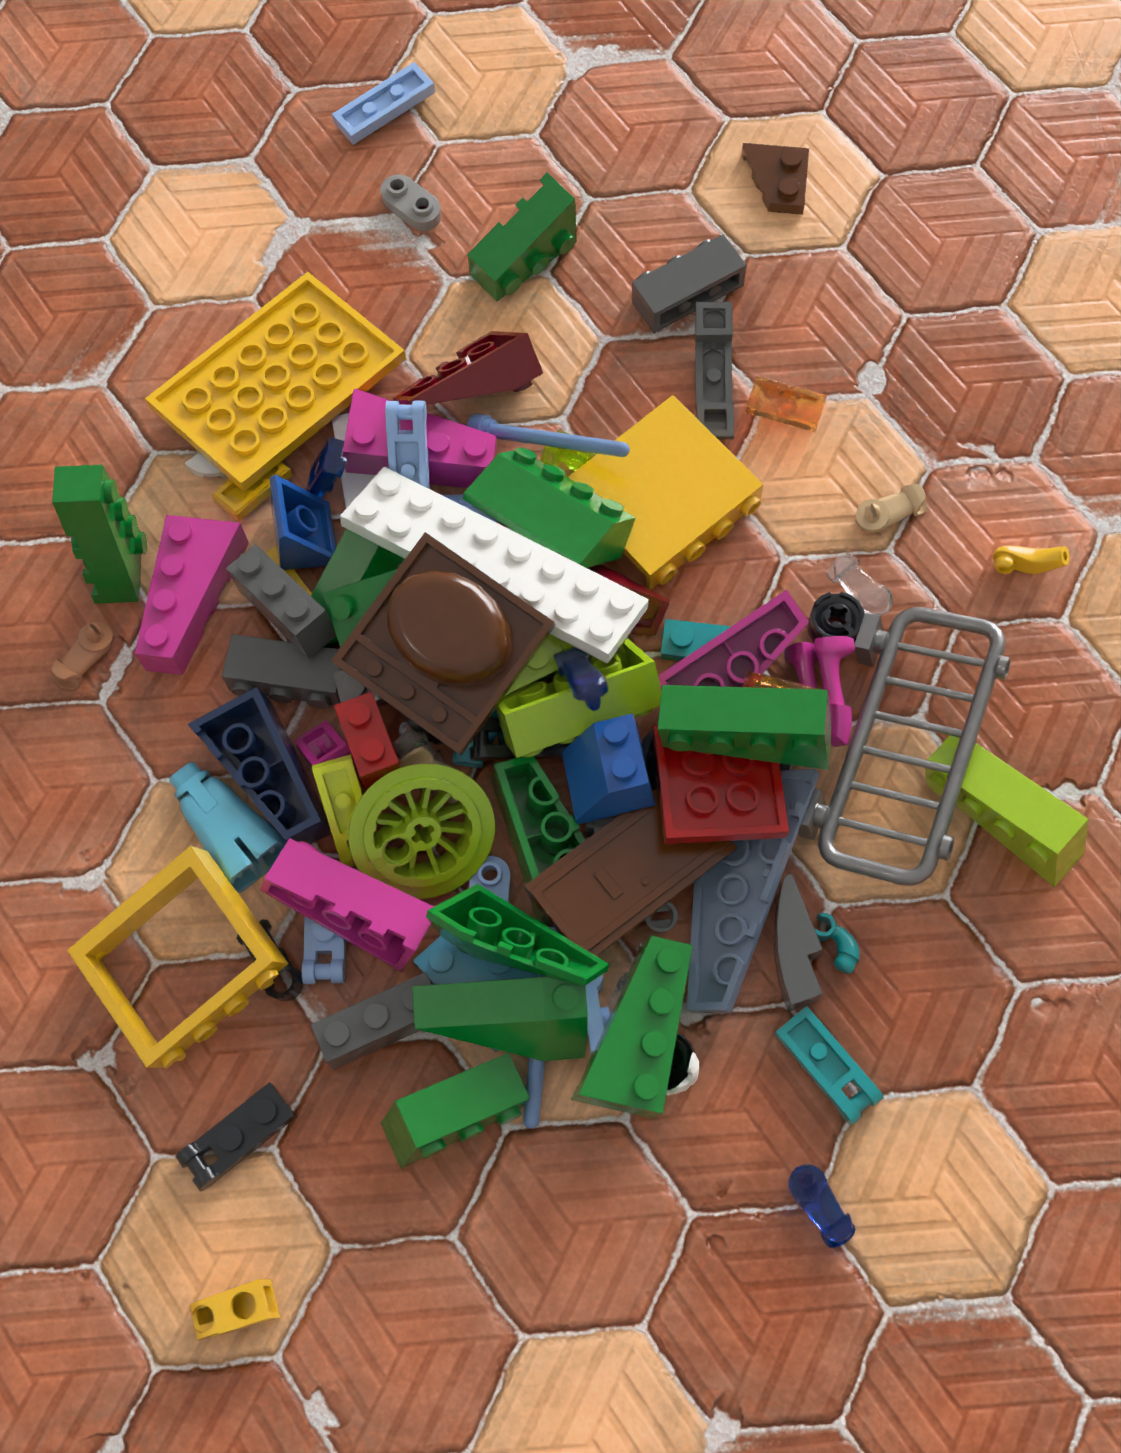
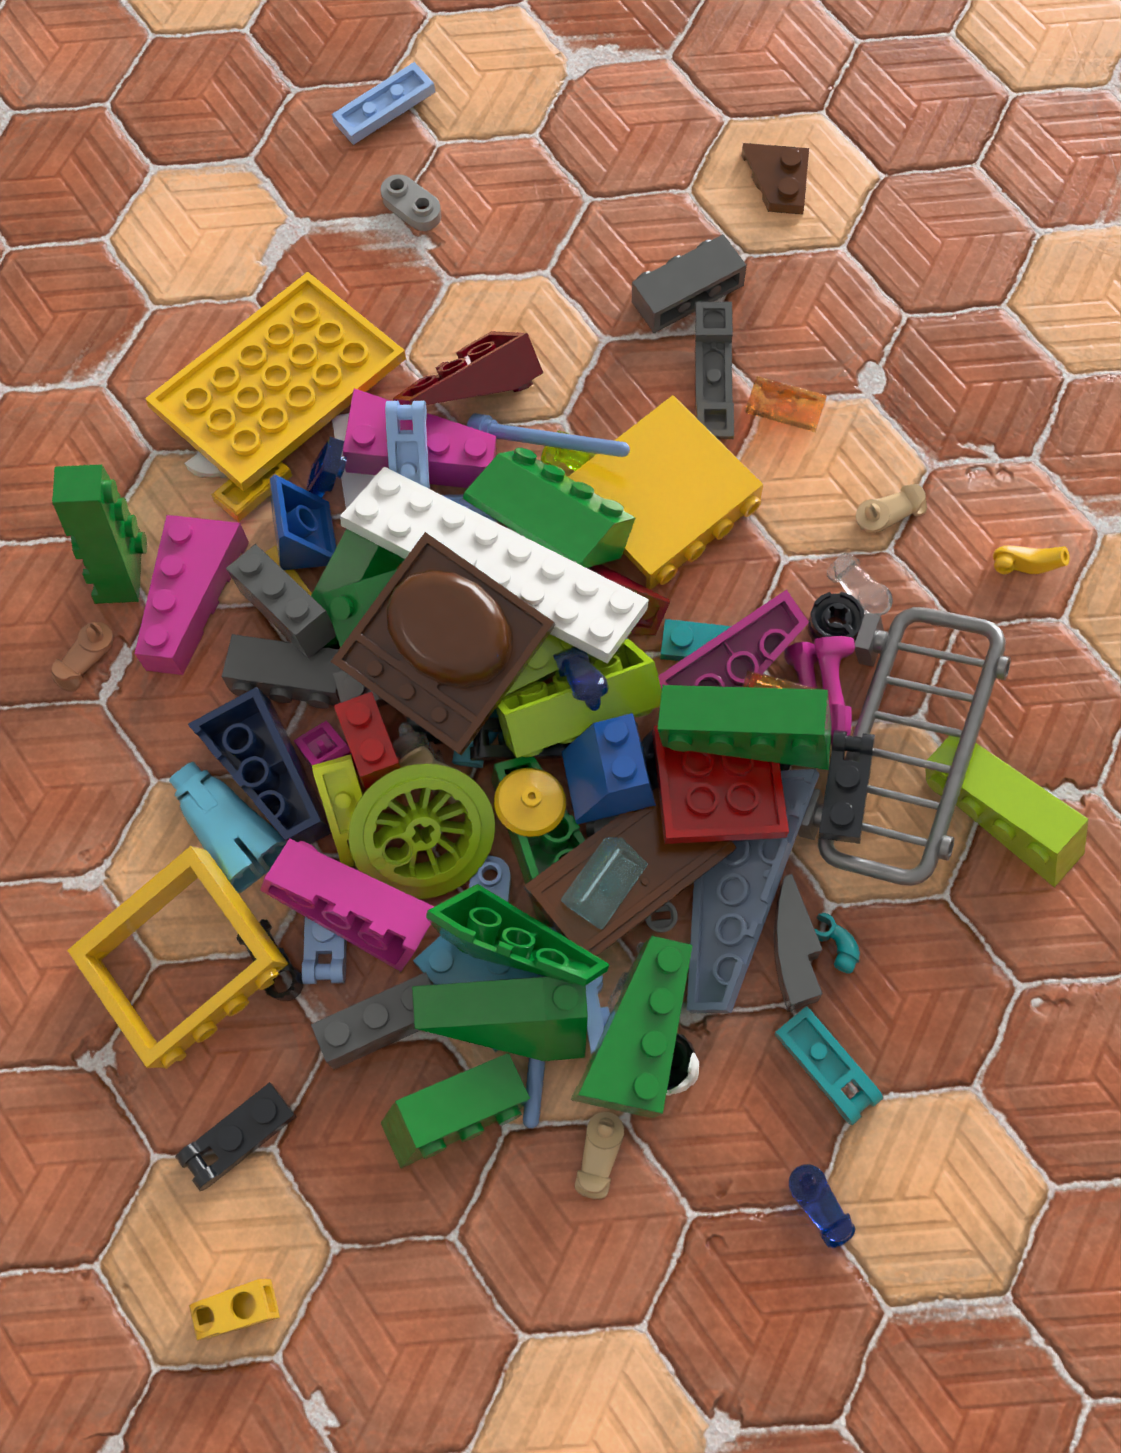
green wedge [467,172,577,302] -> none
none -> yellow piece [494,768,566,837]
none -> clear light blue slope [561,837,648,929]
none -> tan piece [575,1112,624,1199]
none -> black plate [819,730,875,844]

